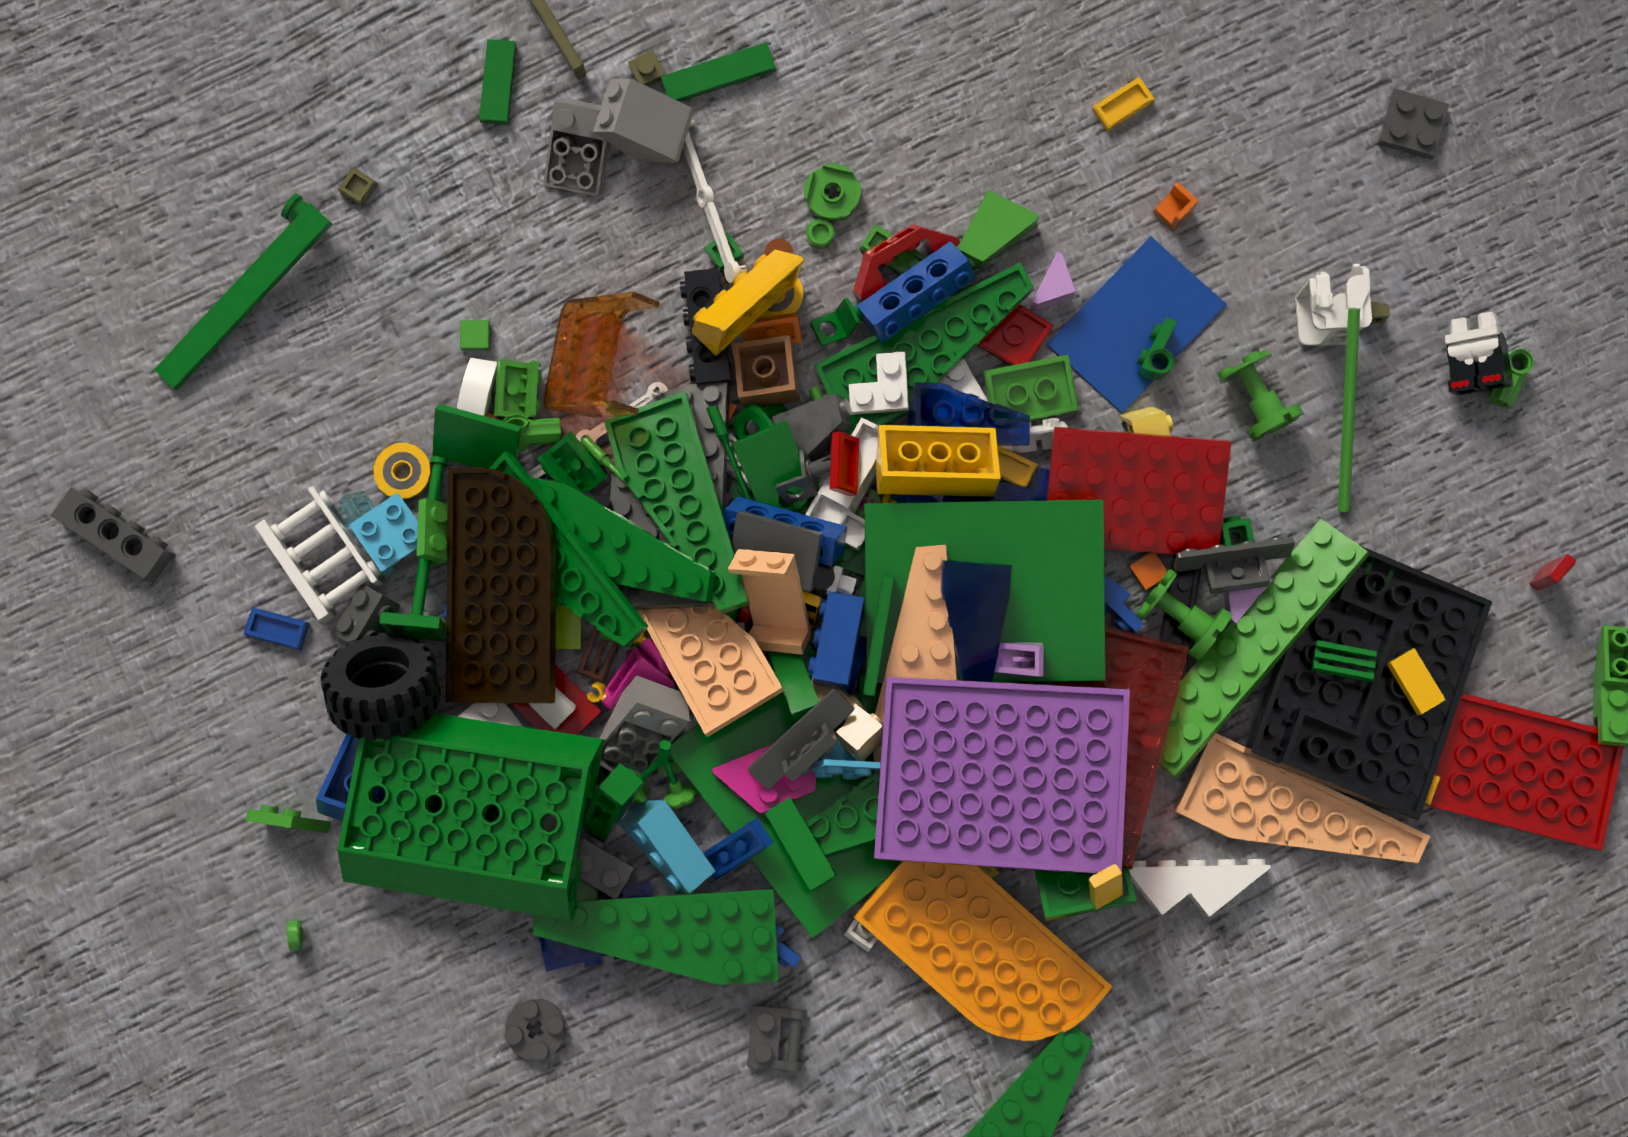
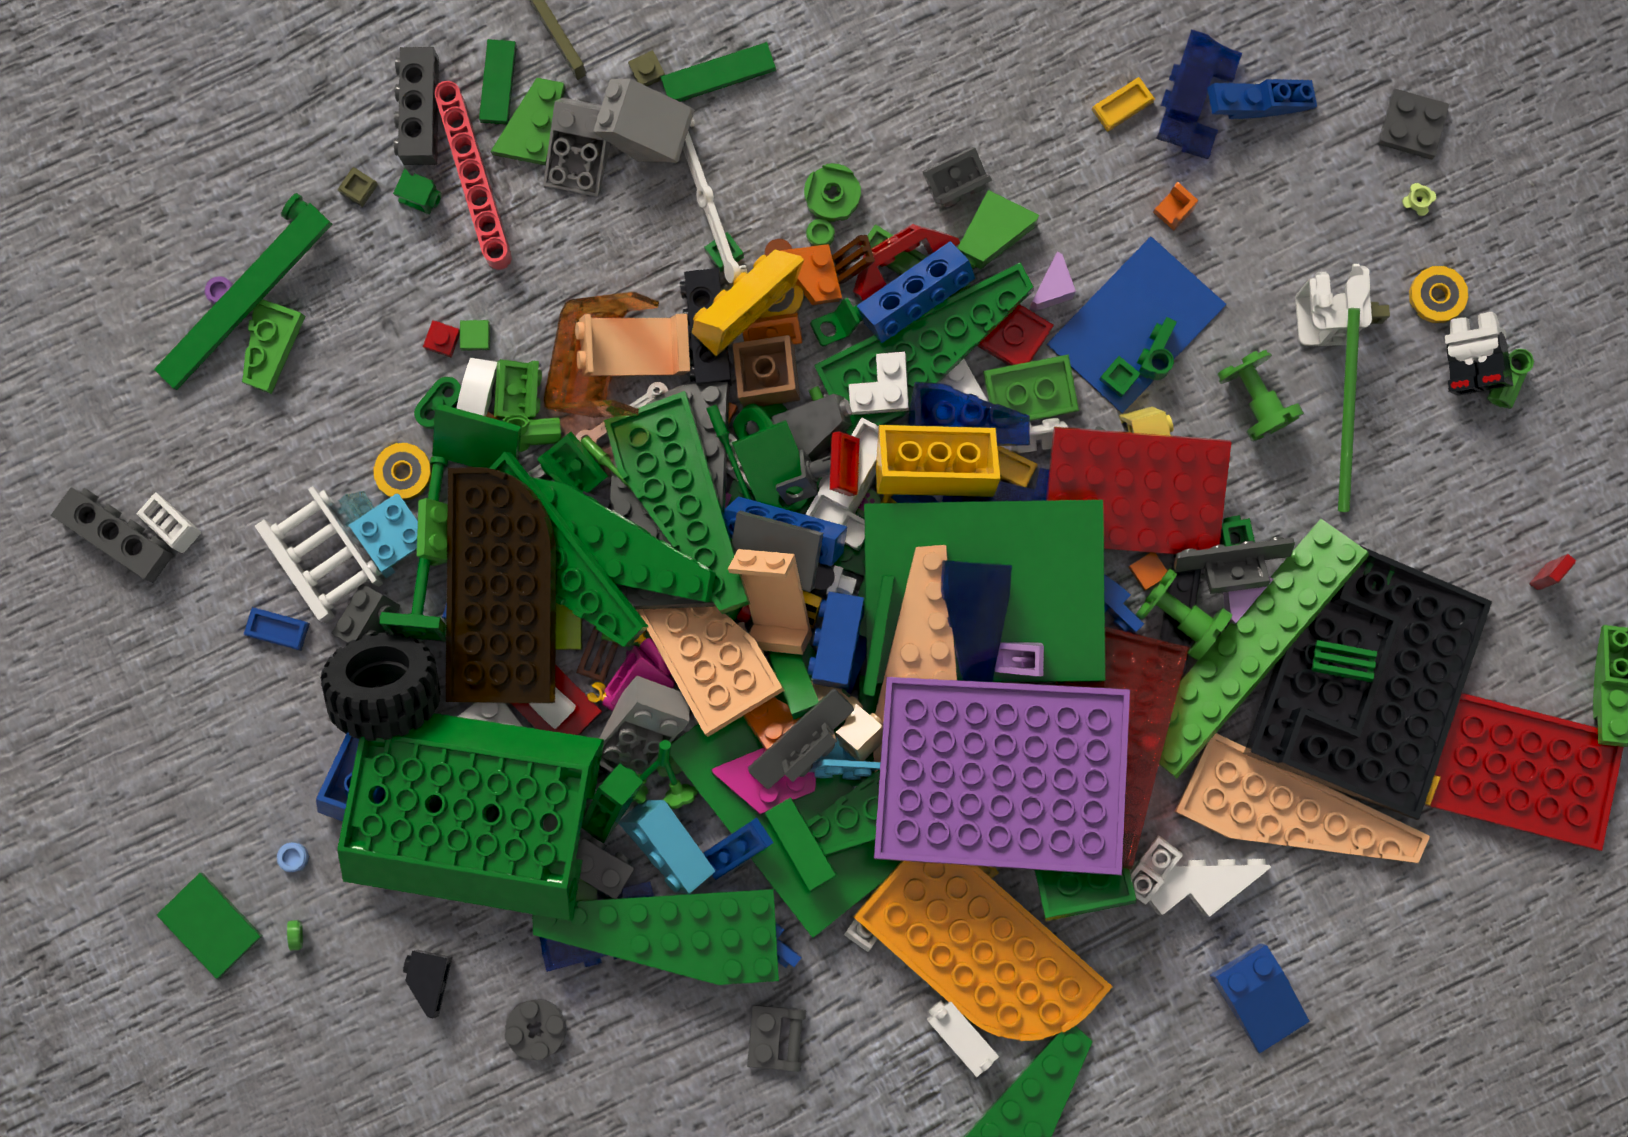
bright green wing [246,805,331,833] -> none
yellow tile [1089,864,1123,910] -> none
yellow tile [1387,648,1446,715] -> none
none -> white slope [136,492,201,553]
none -> green tile [157,873,262,979]
none -> medium lavender tile [205,276,233,305]
none -> bright green wing [242,299,306,394]
none -> light blue tile [277,842,309,872]
none -> green window [393,168,442,215]
none -> dark grey brick [394,47,439,165]
none -> black slope [403,950,453,1018]
none -> green plate [414,376,461,429]
none -> red plate [423,320,460,358]
none -> coral beam [435,81,512,270]
none -> bright green wing [491,78,565,166]
none -> light nougat panel [575,314,690,376]
none -> orange wing [743,697,802,751]
none -> orange wing [780,244,842,305]
none -> reddish brown tile [832,235,875,284]
none -> dark grey bracket [922,147,992,207]
none -> white brick [927,1000,999,1077]
none -> green plate [1099,356,1141,398]
none -> white slope [1130,835,1183,905]
none -> clear blue bracket [1156,29,1242,159]
none -> blue slope [1207,79,1317,119]
none -> blue slope [1210,944,1310,1054]
none -> yellowish green plate [1402,183,1436,216]
none -> yellow tile [1409,266,1468,323]

